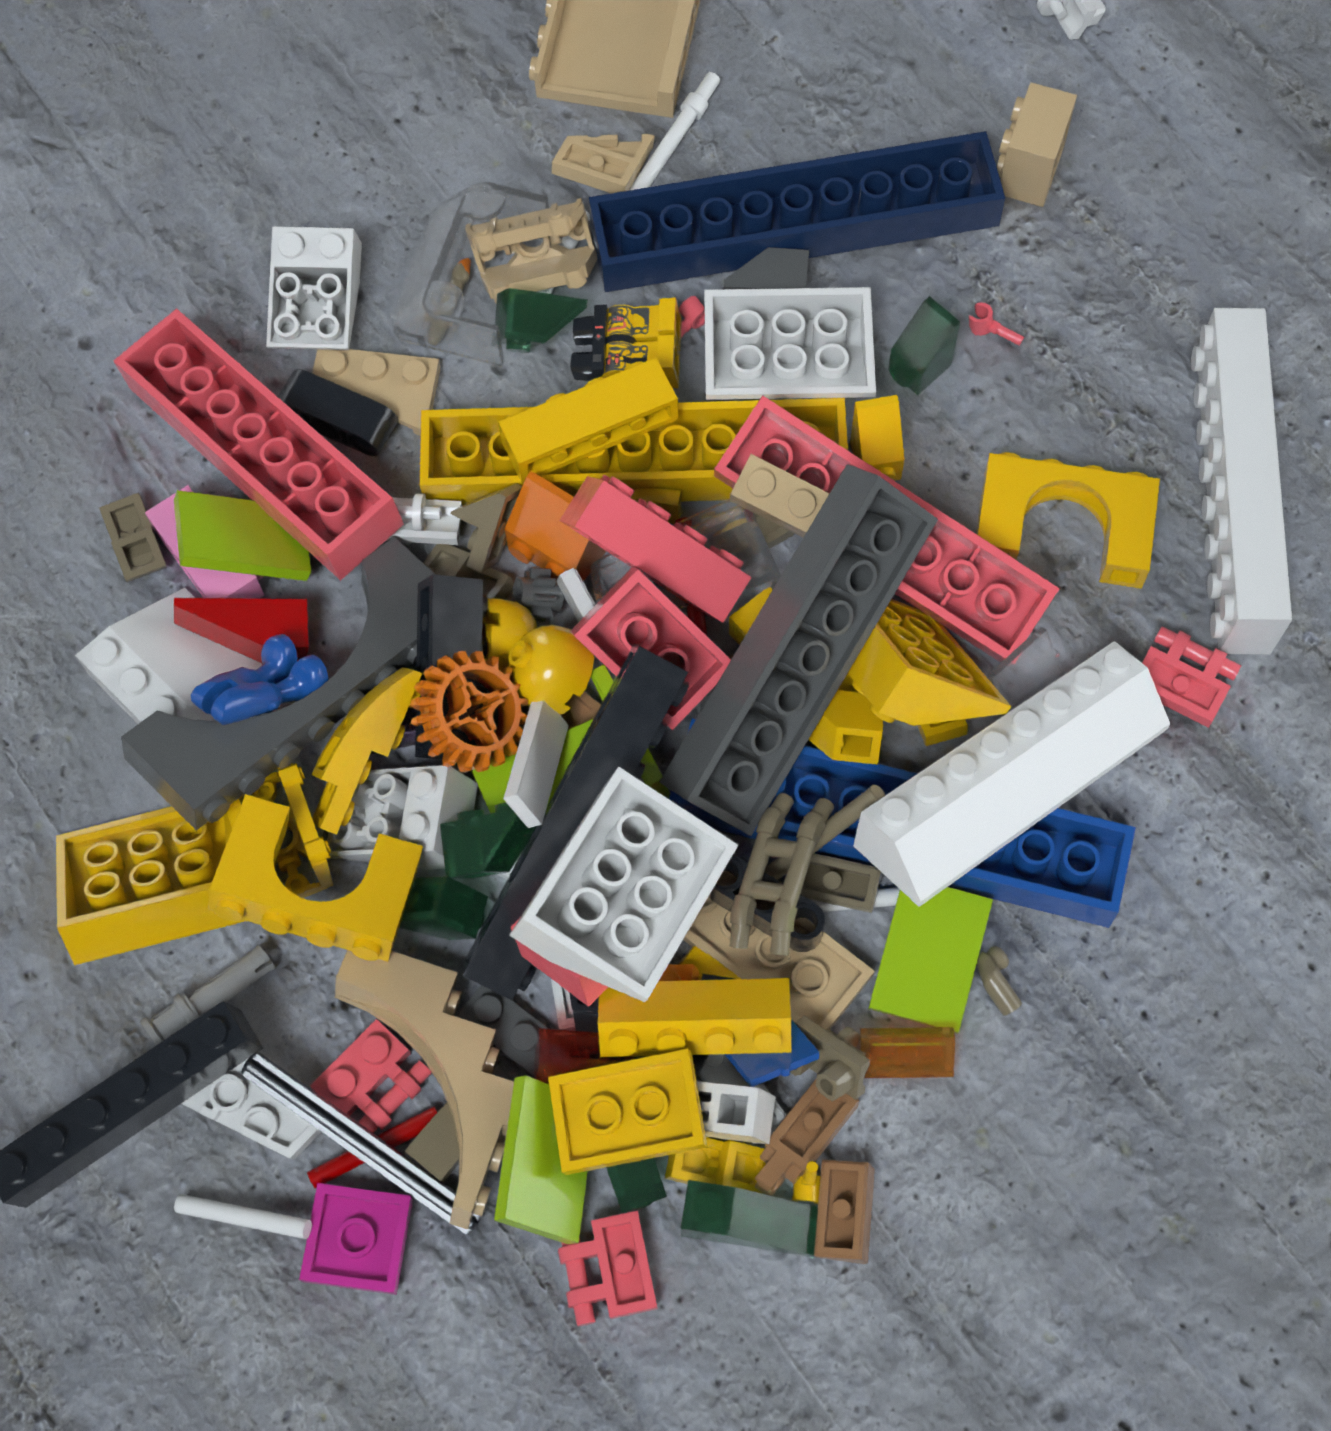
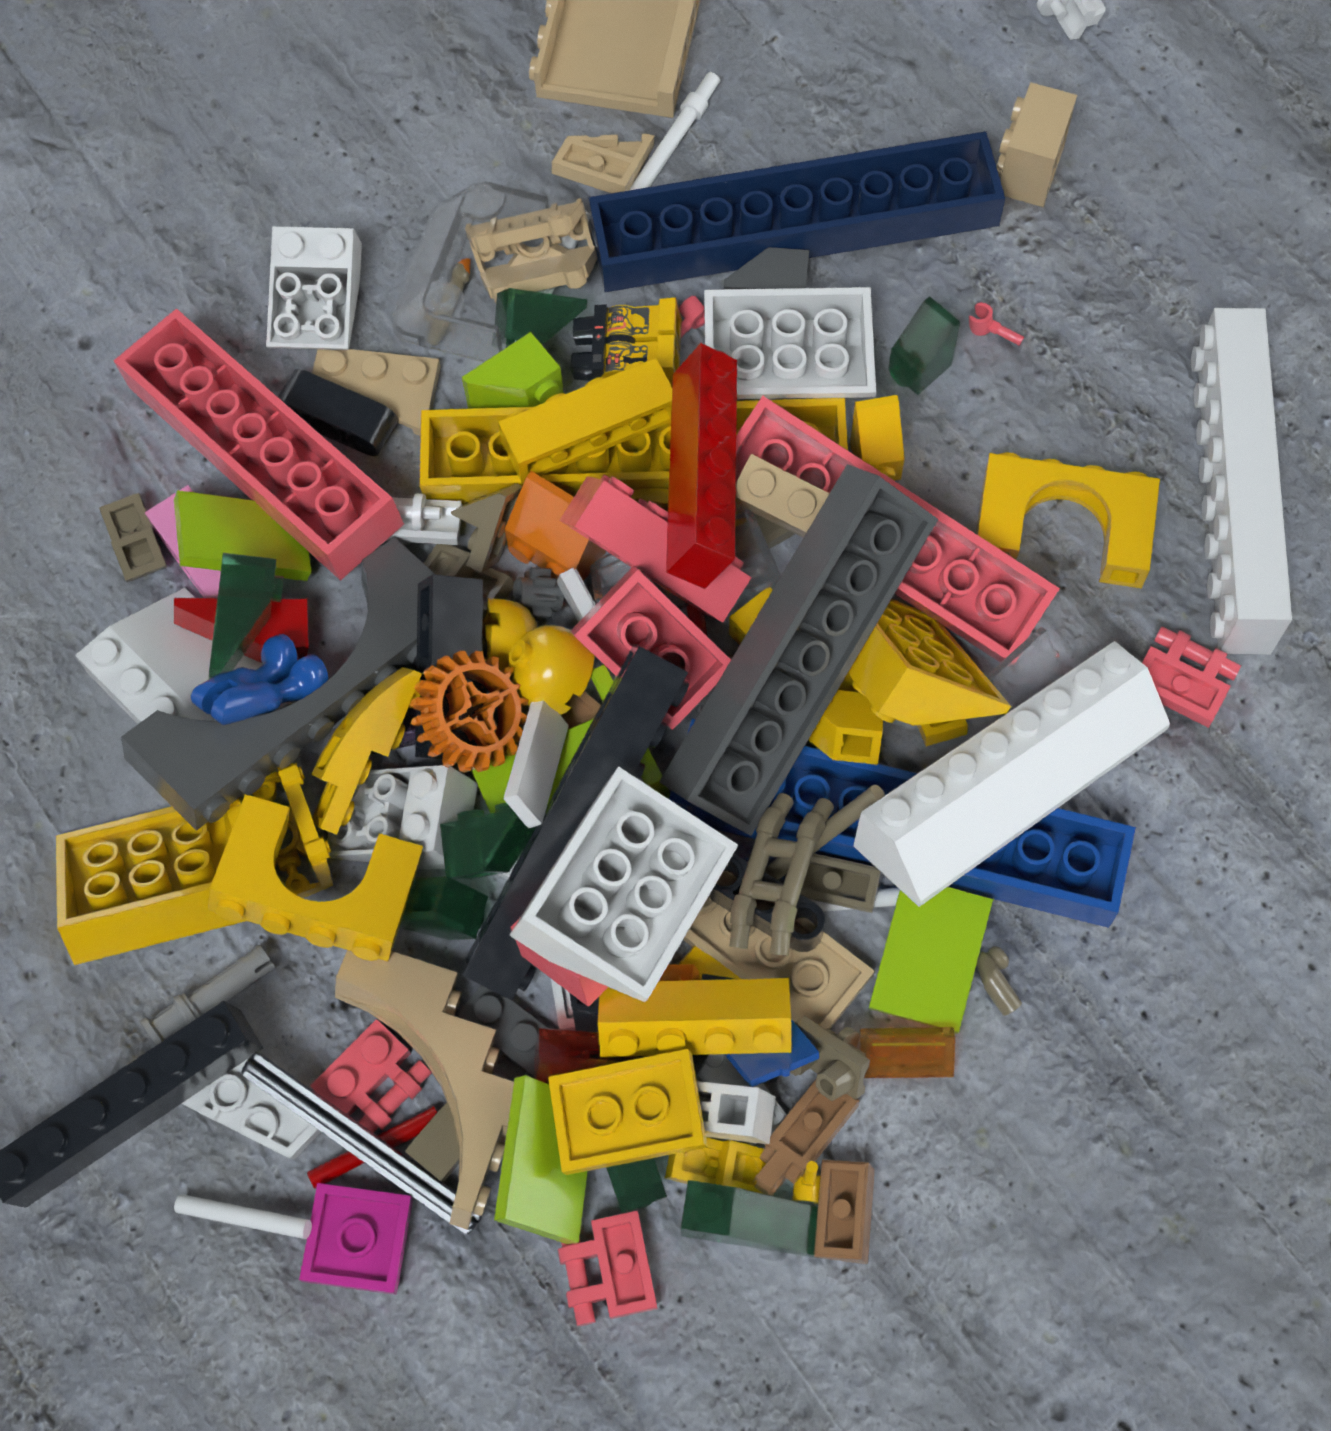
none -> clear green slope [208,553,284,680]
none -> lime slope [462,332,564,409]
none -> red brick [666,343,737,589]

